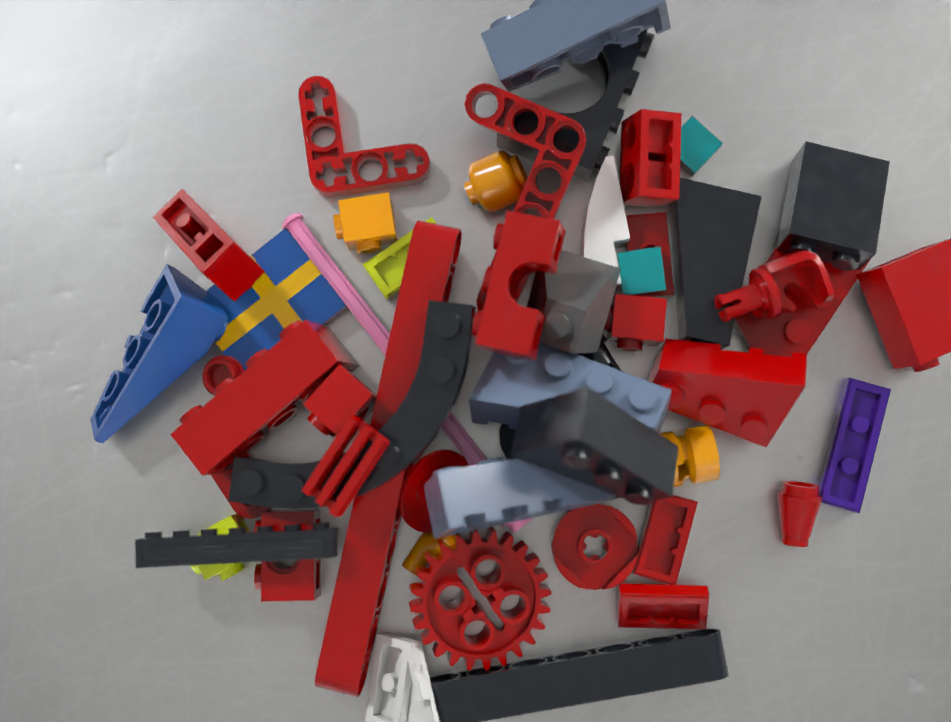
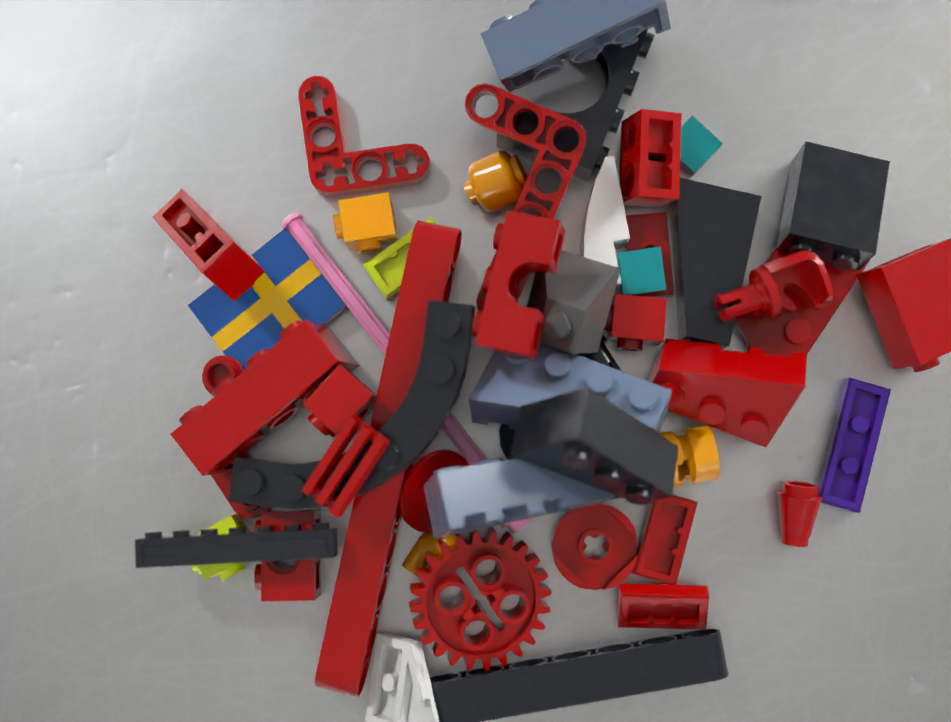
blue wedge [90,264,228,444] -> none

